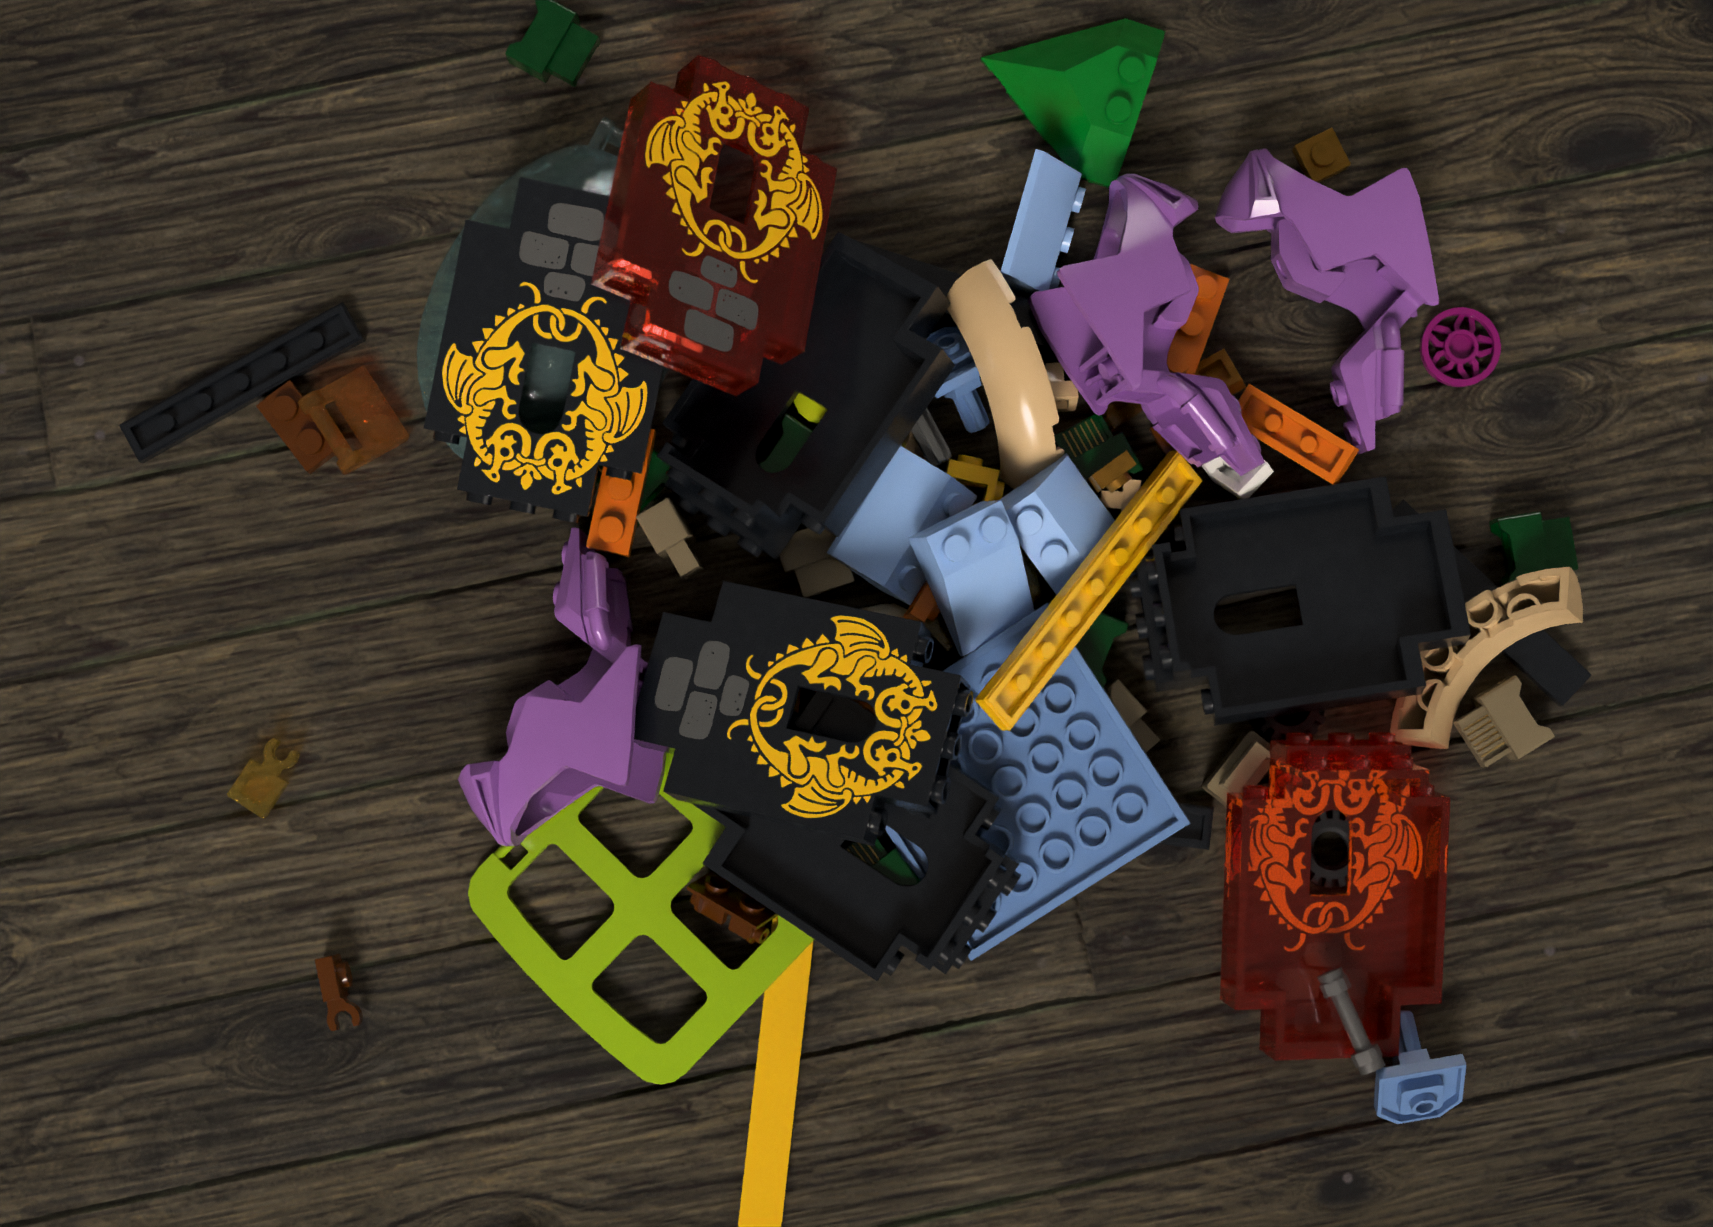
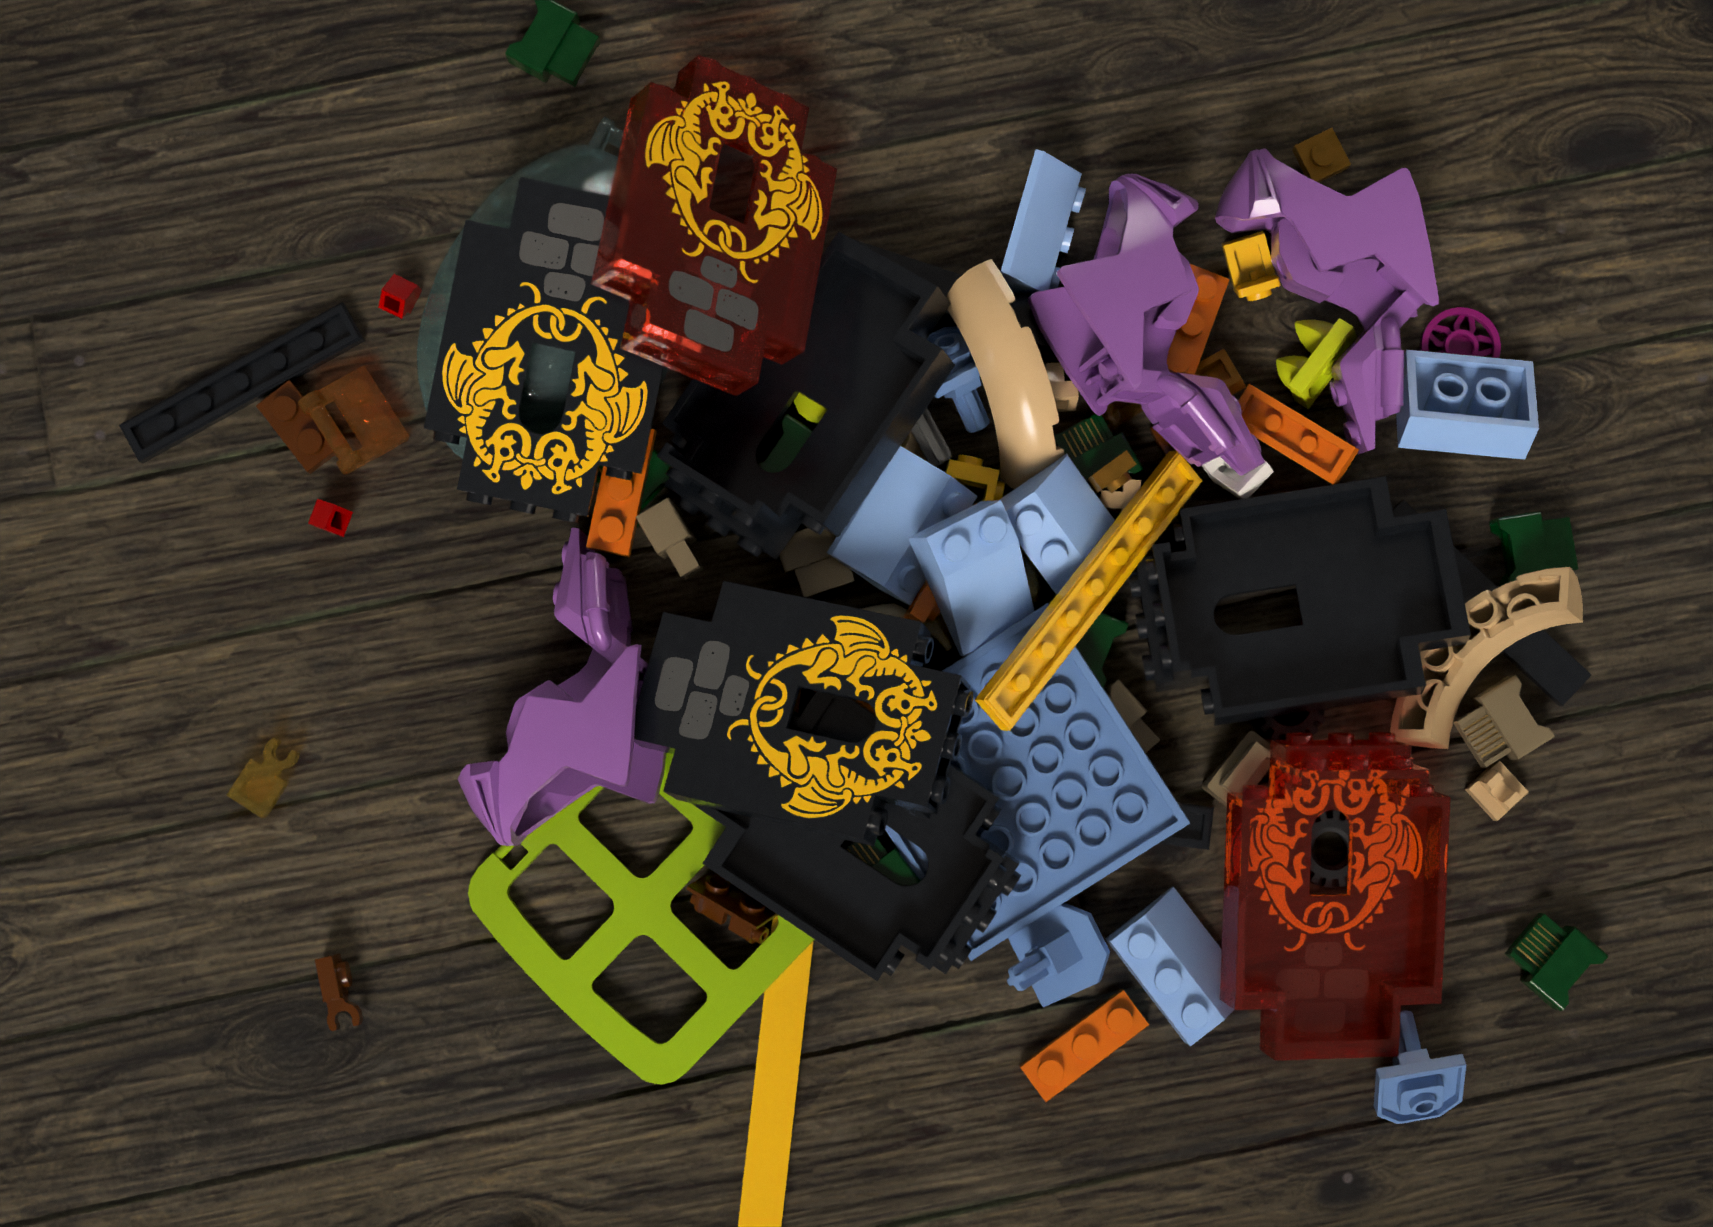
green wedge [980,18,1166,188] -> none
flat silver bar [1317,967,1385,1075] -> none
none -> red piece [308,499,353,537]
none -> red piece [378,274,422,319]
none -> medium blue piece [1007,903,1110,1007]
none -> orange plate [1019,989,1149,1102]
none -> light blue slope [1105,887,1252,1047]
none -> yellow bracket [1221,231,1281,301]
none -> neon yellow tile [1276,318,1357,409]
none -> light blue slope [1396,349,1539,460]
none -> tan tile [1465,760,1529,821]
none -> dark green piece [1504,913,1608,1011]

